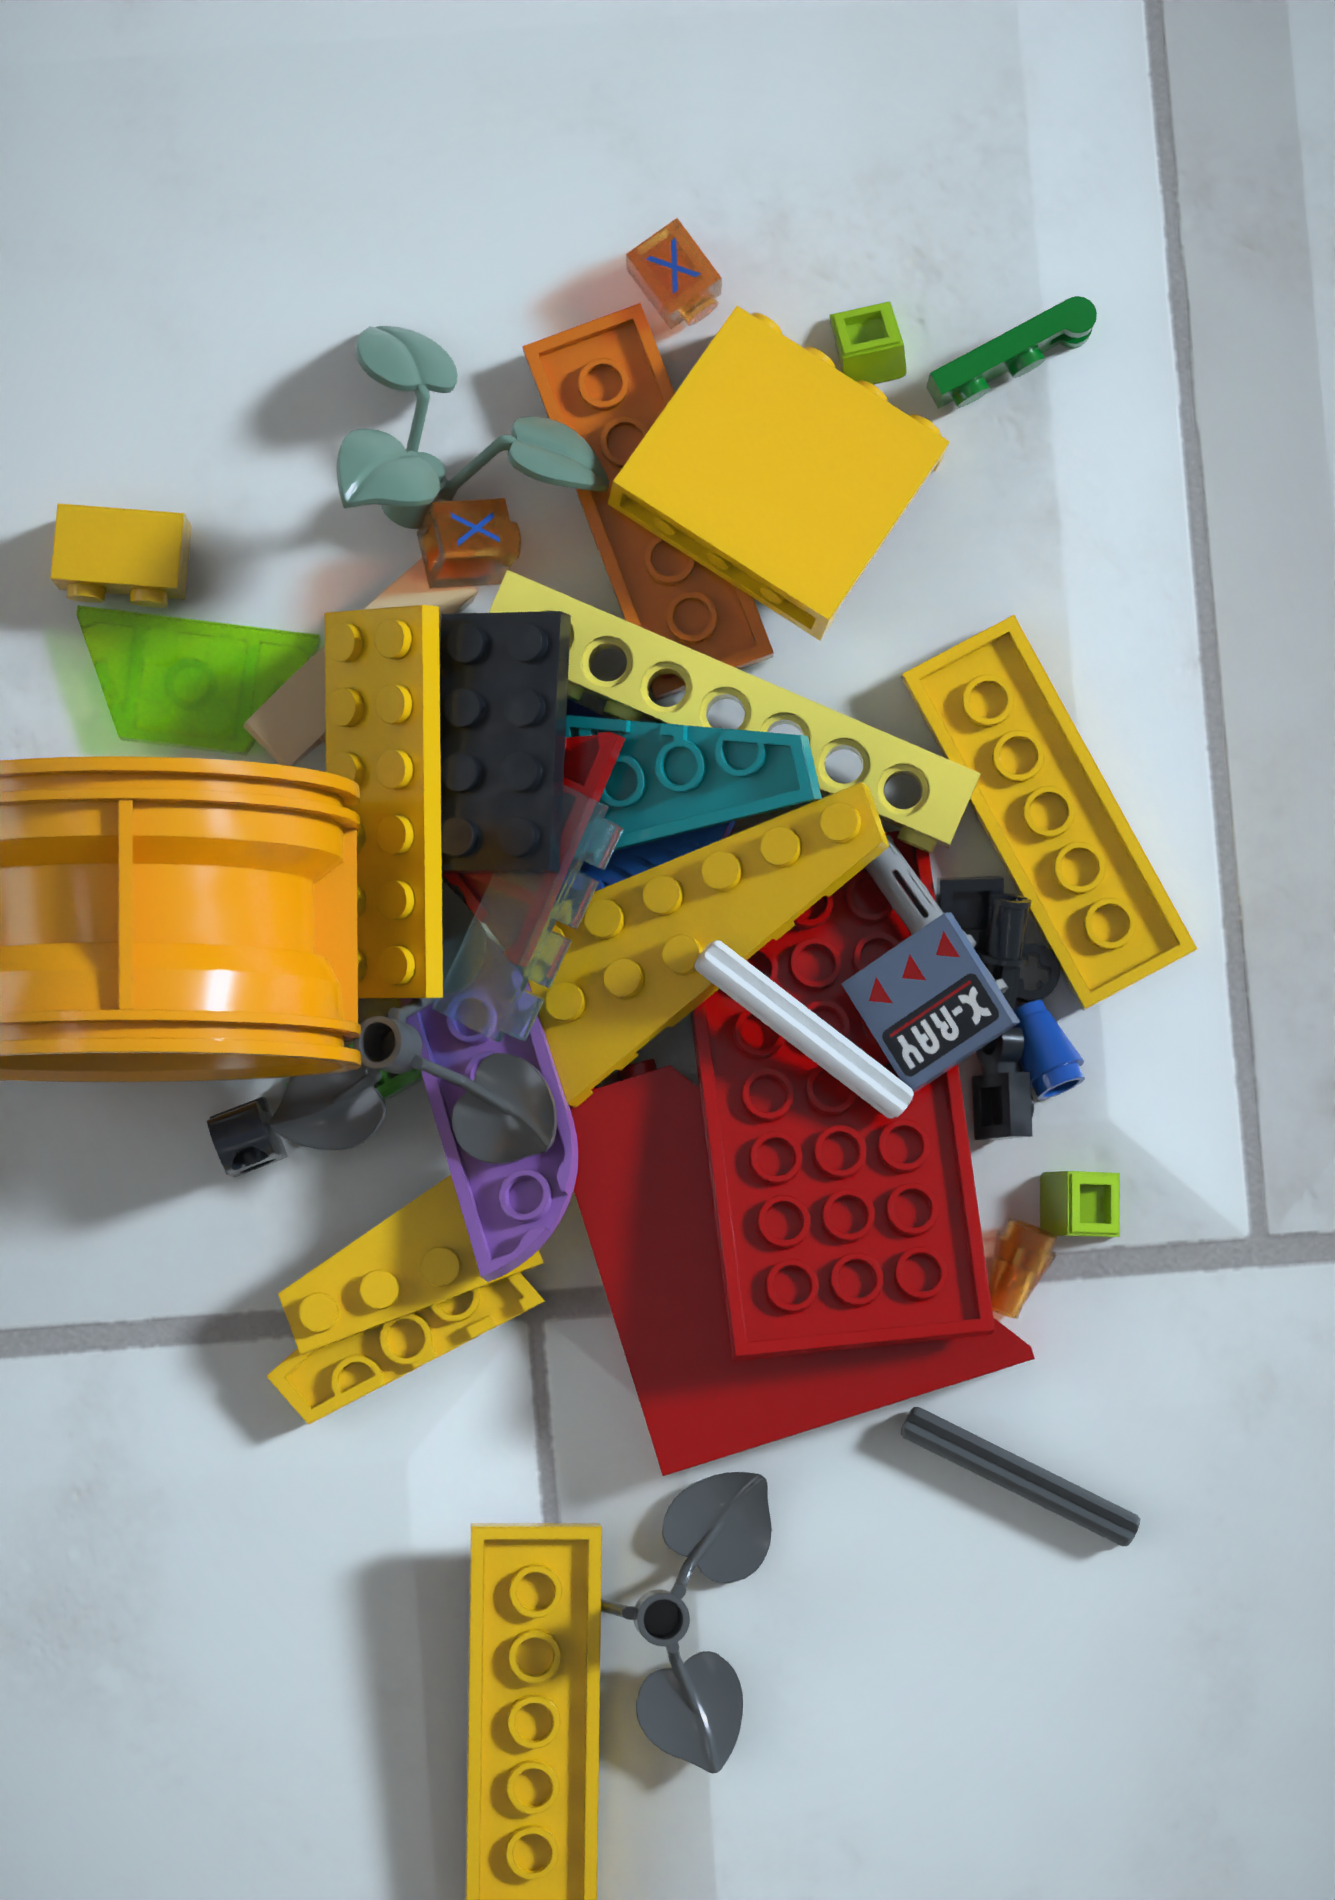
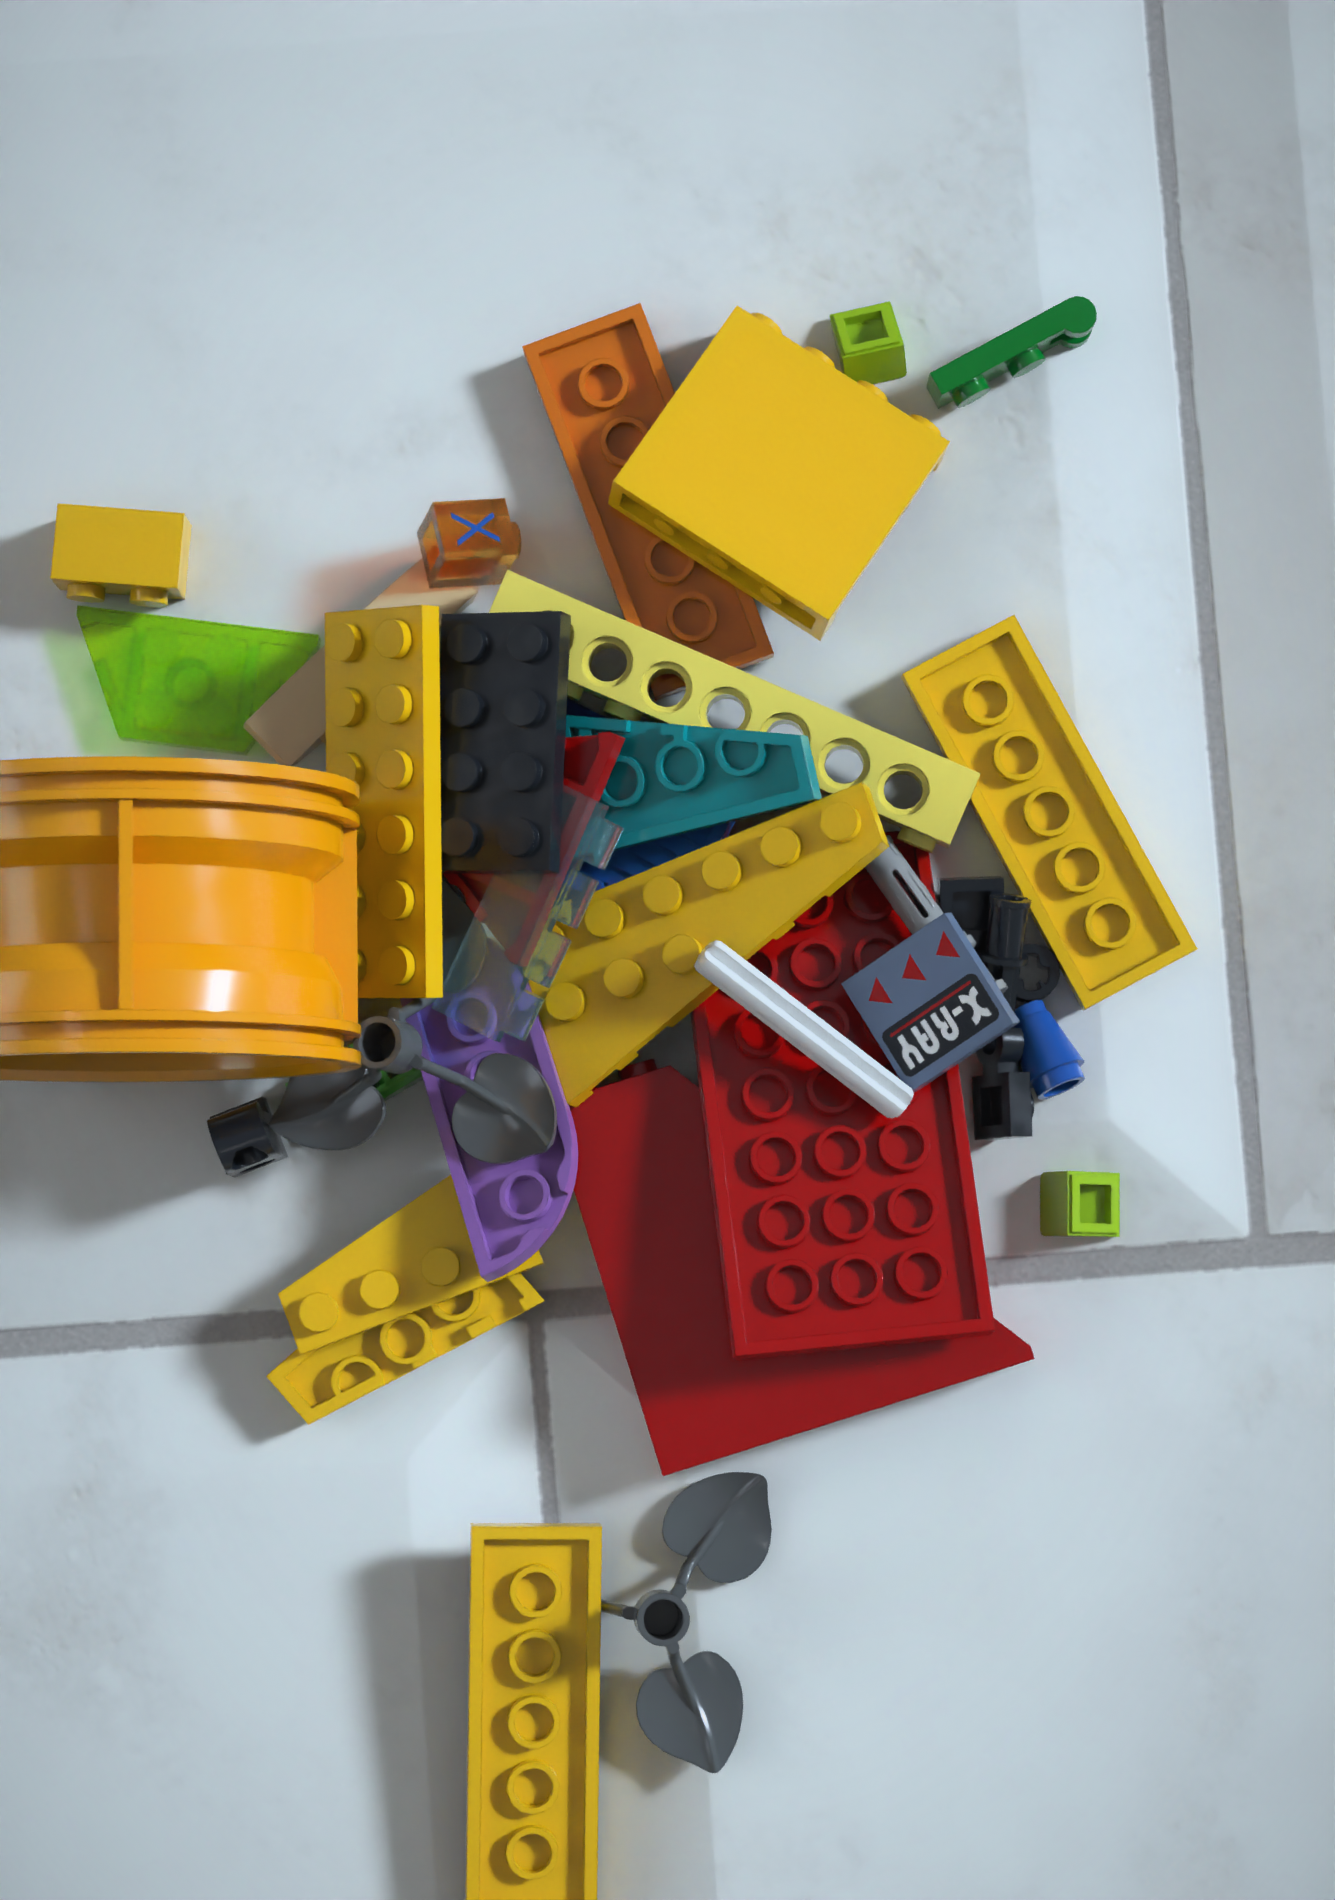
sand green plant [336,326,609,529] -> none
clear orange brick [626,218,722,329] -> none
dark grey axle [901,1407,1141,1546] -> none
clear orange cone [989,1218,1057,1319] -> none

